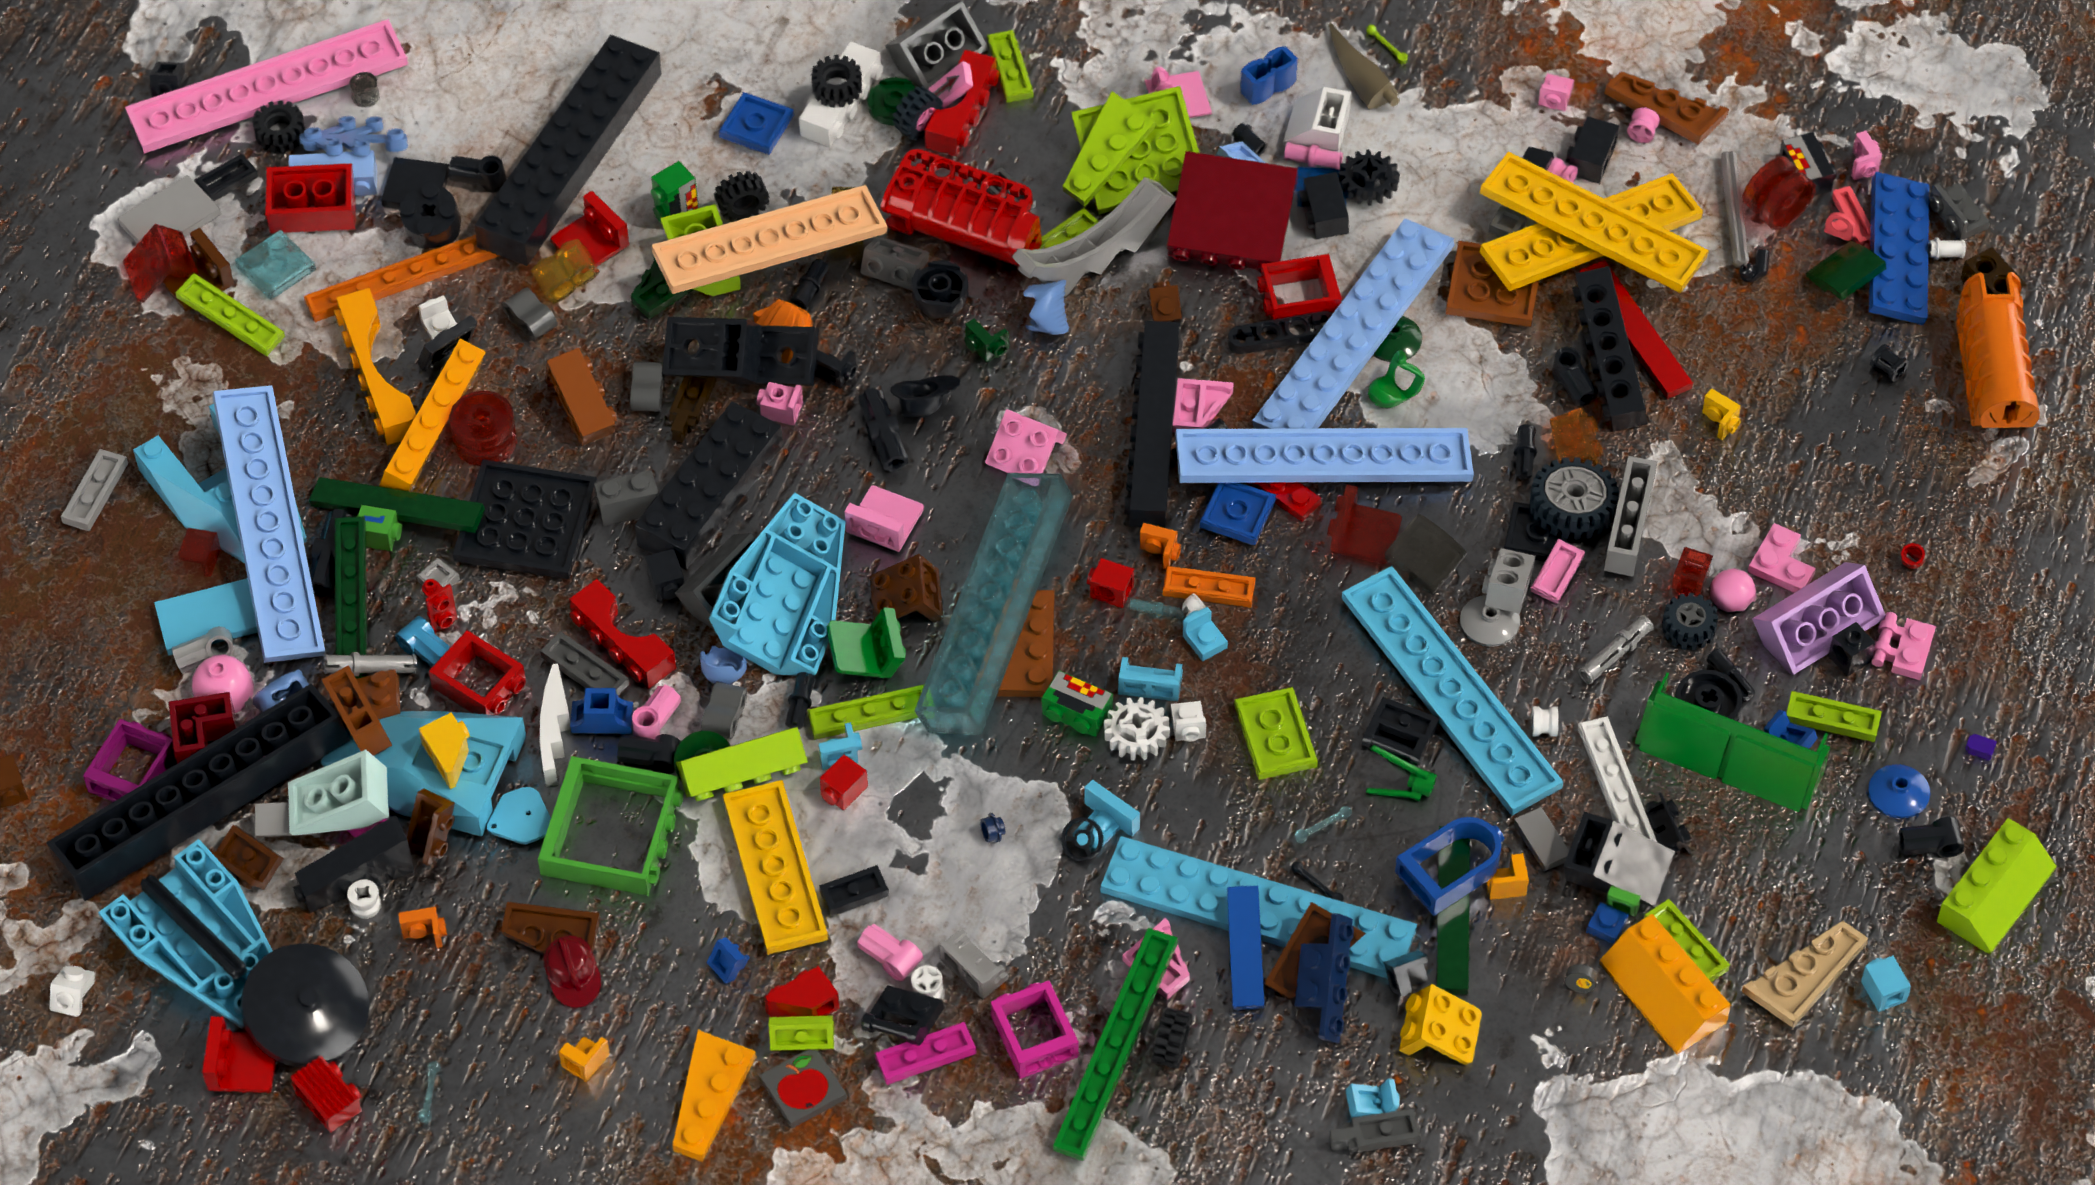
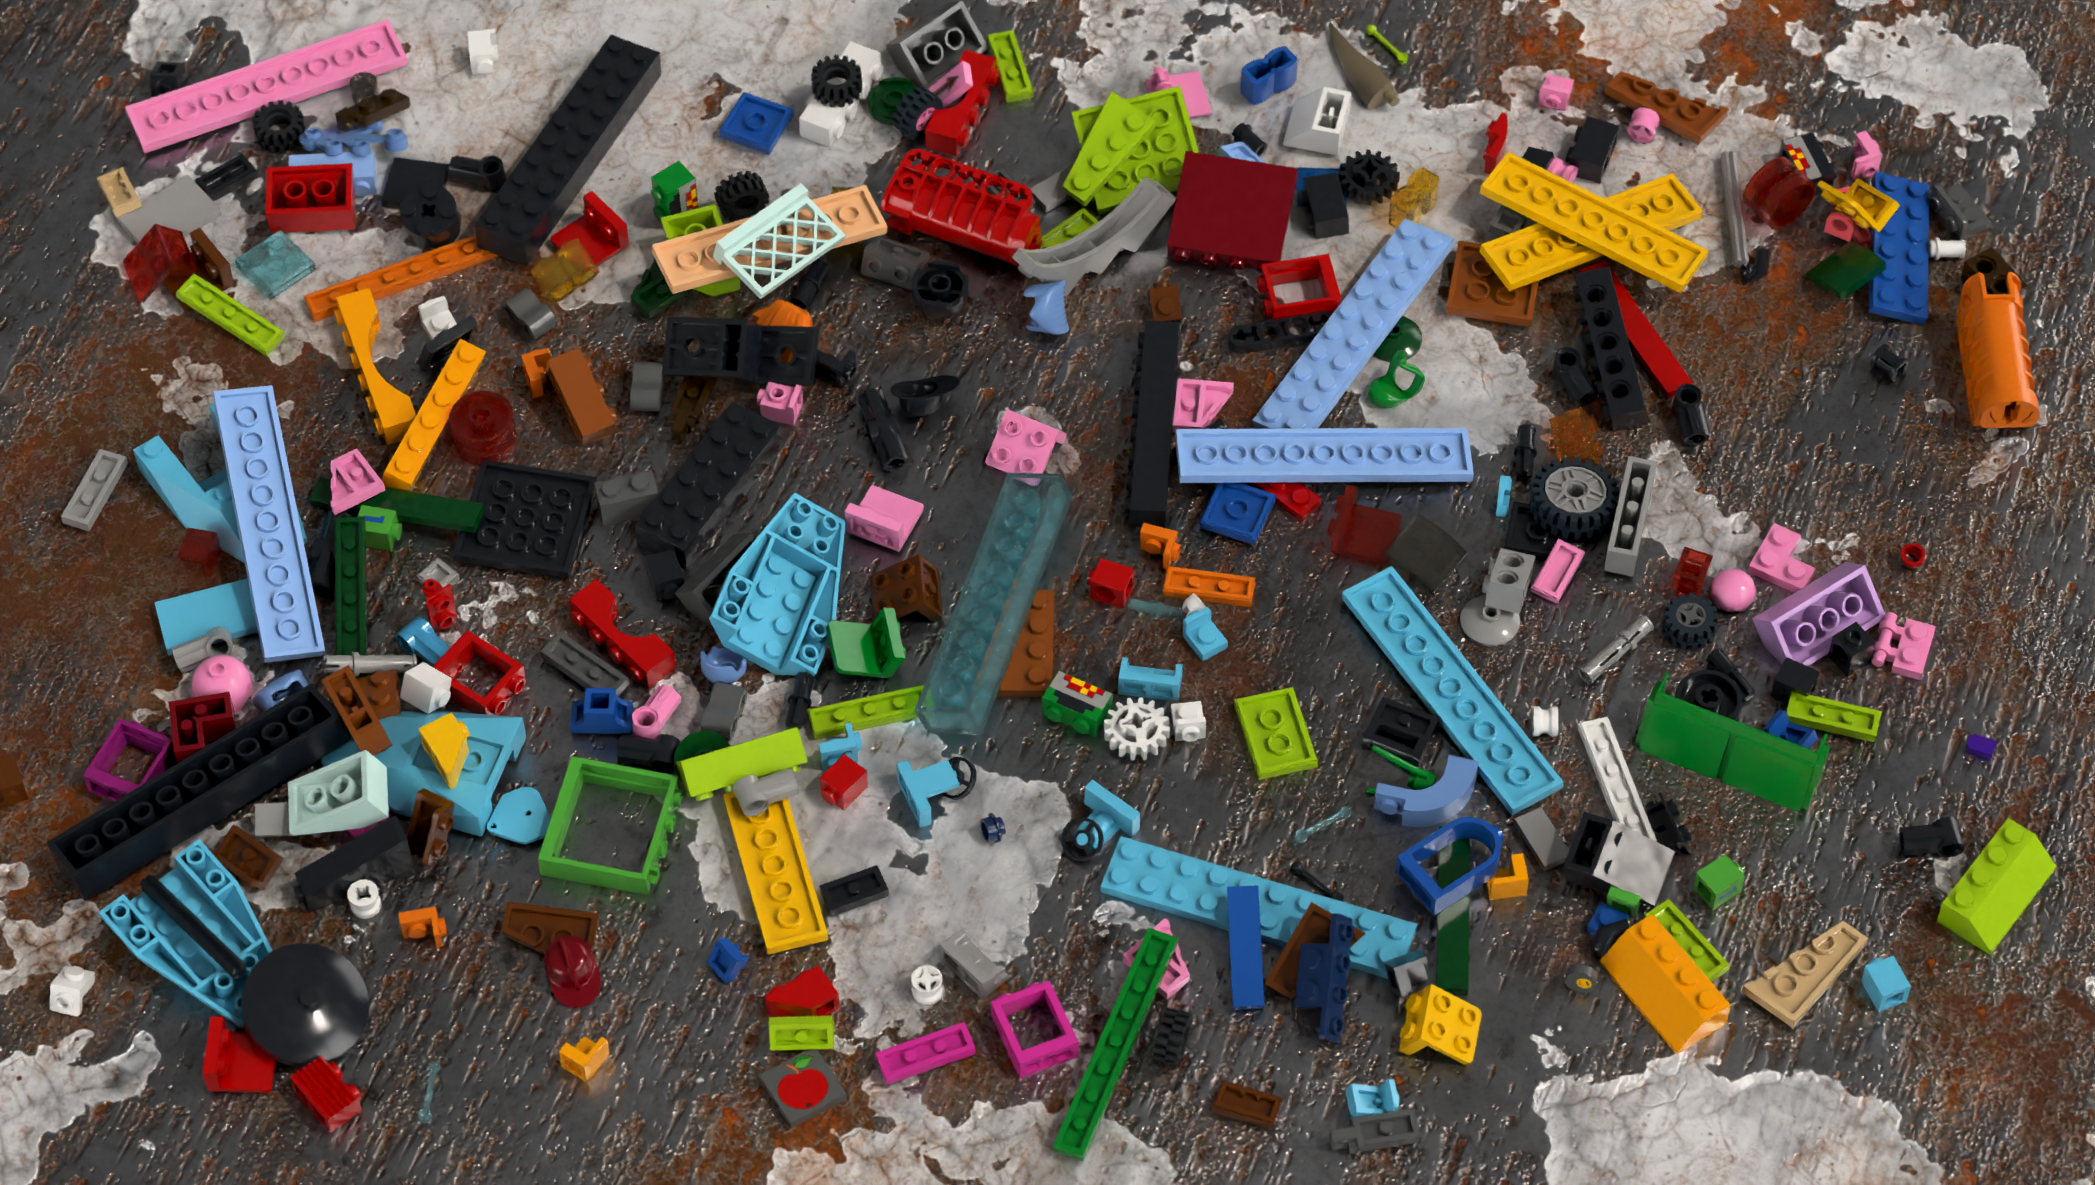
white slope [540,664,571,787] -> none
light orange wing [673,1030,756,1162] -> none
bright pink piece [857,924,923,982] -> none
black plate [861,985,944,1046] -> none
dark green bracket [964,318,1009,363] -> none
bright pink pin [1284,142,1343,170] -> none
yellow bracket [1702,388,1741,440] -> none
blue dish [1868,764,1930,819] -> none
none -> tan plate [97,167,142,218]
none -> bright pink wing [331,448,385,515]
none -> dark brown hinge [335,88,410,132]
none -> white brick [400,662,452,714]
none -> white brick [467,29,499,75]
none -> orange bracket [521,348,551,399]
none -> light aqua fence [713,183,846,299]
none -> light grey piece [732,768,799,817]
none -> medium azure piece [896,757,977,828]
none -> light grey tile [1030,163,1074,213]
none -> reddish brown plate [1212,1080,1283,1130]
none -> medium blue arch [1374,755,1479,827]
none -> clear yellow brick [1389,168,1440,229]
none -> red slope [1483,112,1508,174]
none -> medium azure tile [1496,475,1512,517]
none -> black arm [1590,919,1630,957]
none -> black piece [1672,384,1709,446]
none -> bright green brick [1693,854,1745,910]
none -> black panel [1771,657,1820,701]
none -> yellow bracket [1817,178,1900,232]

